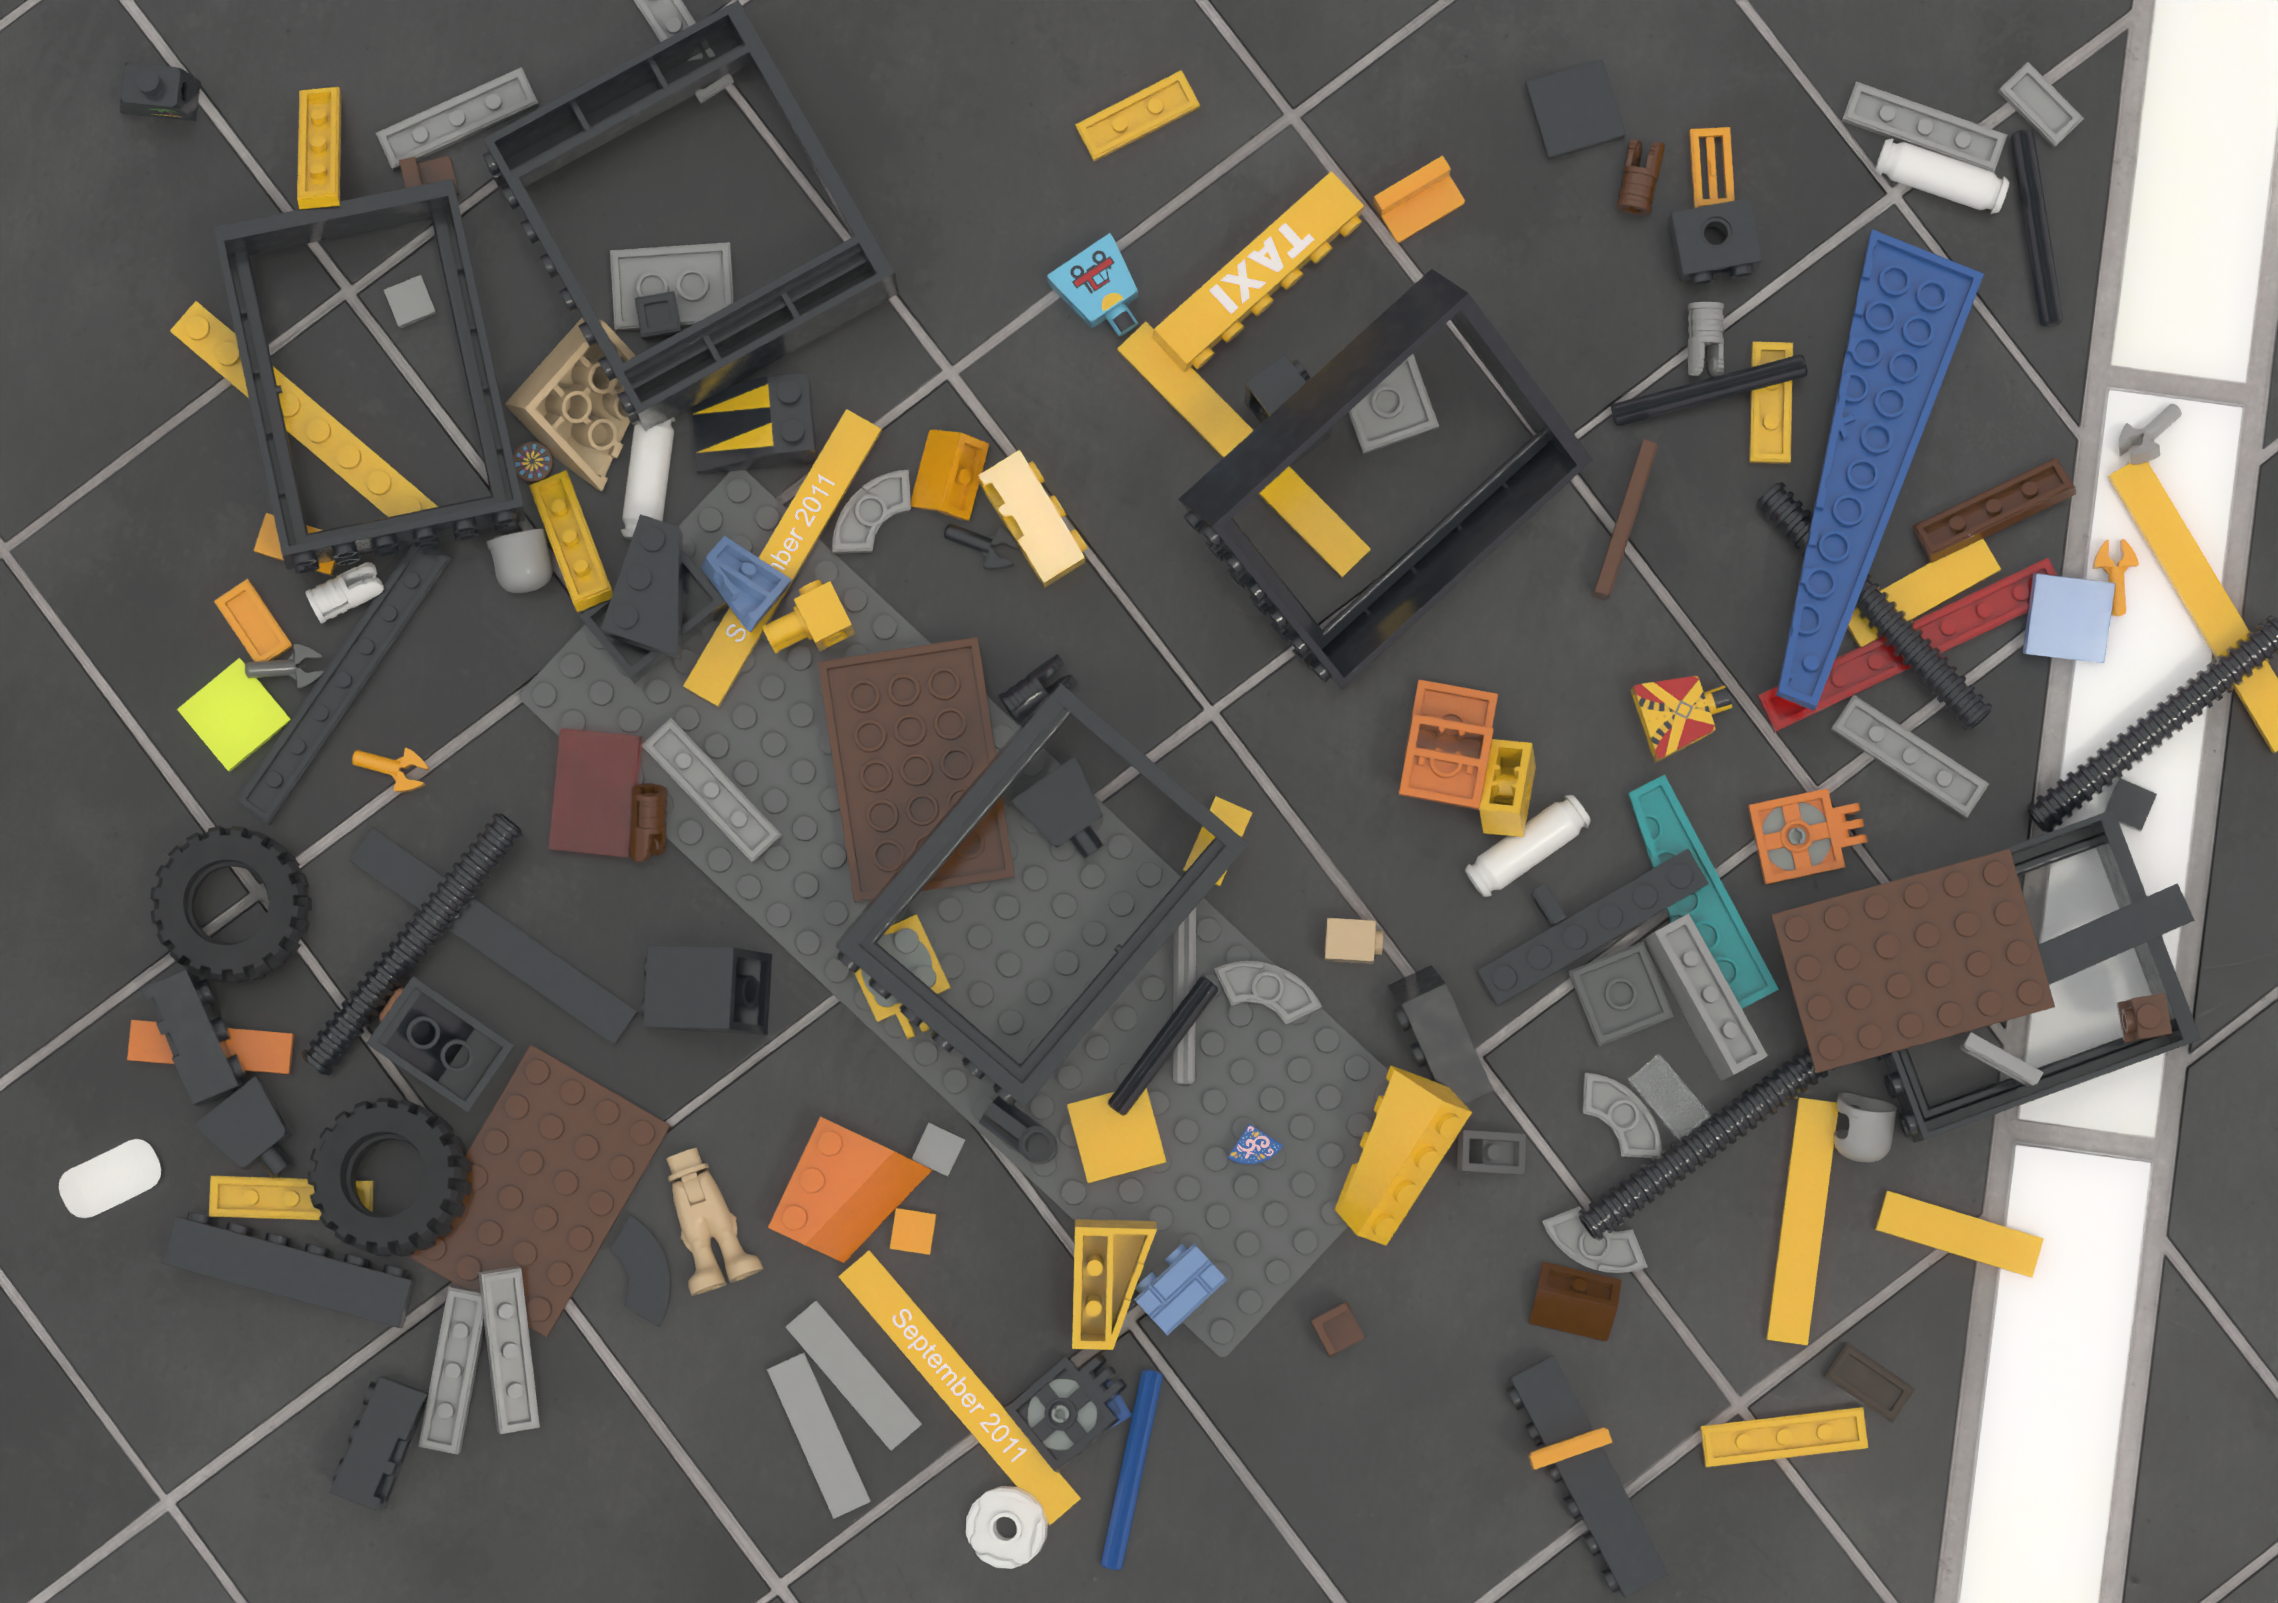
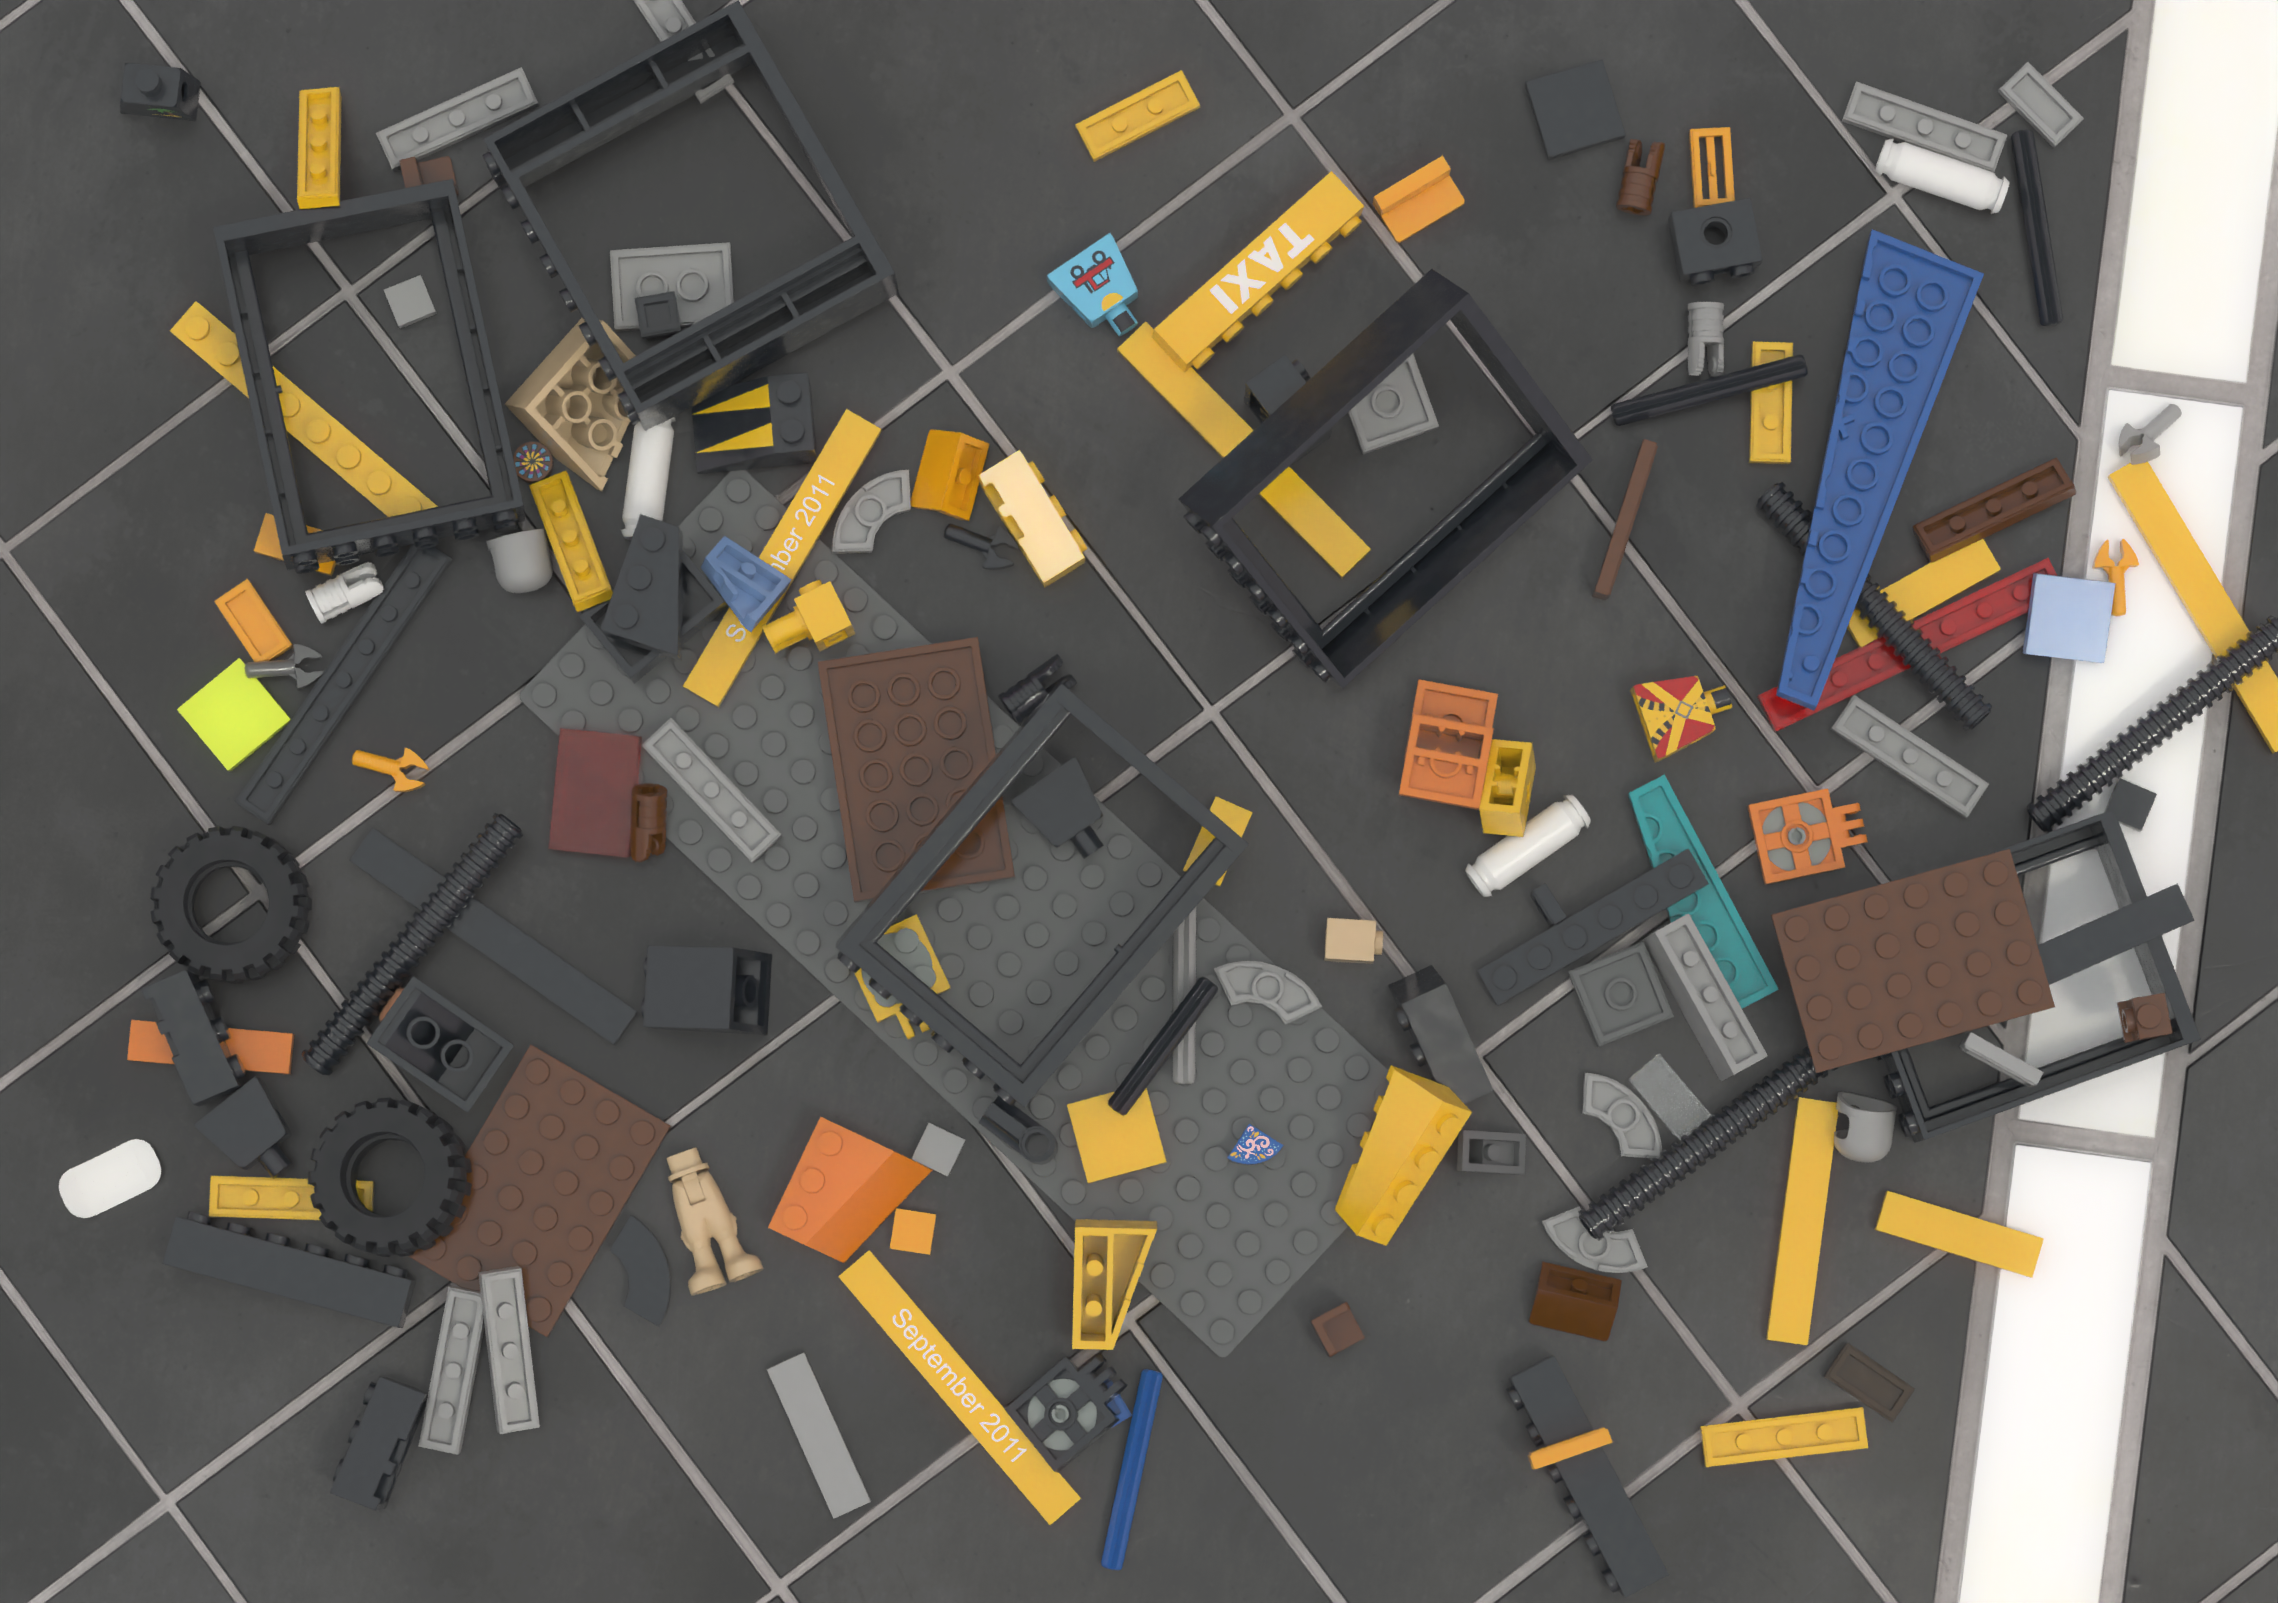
light grey tile [786,1300,922,1451] -> none
white tile [966,1486,1048,1569] -> none
medium blue brick [1134,1244,1227,1336] -> none

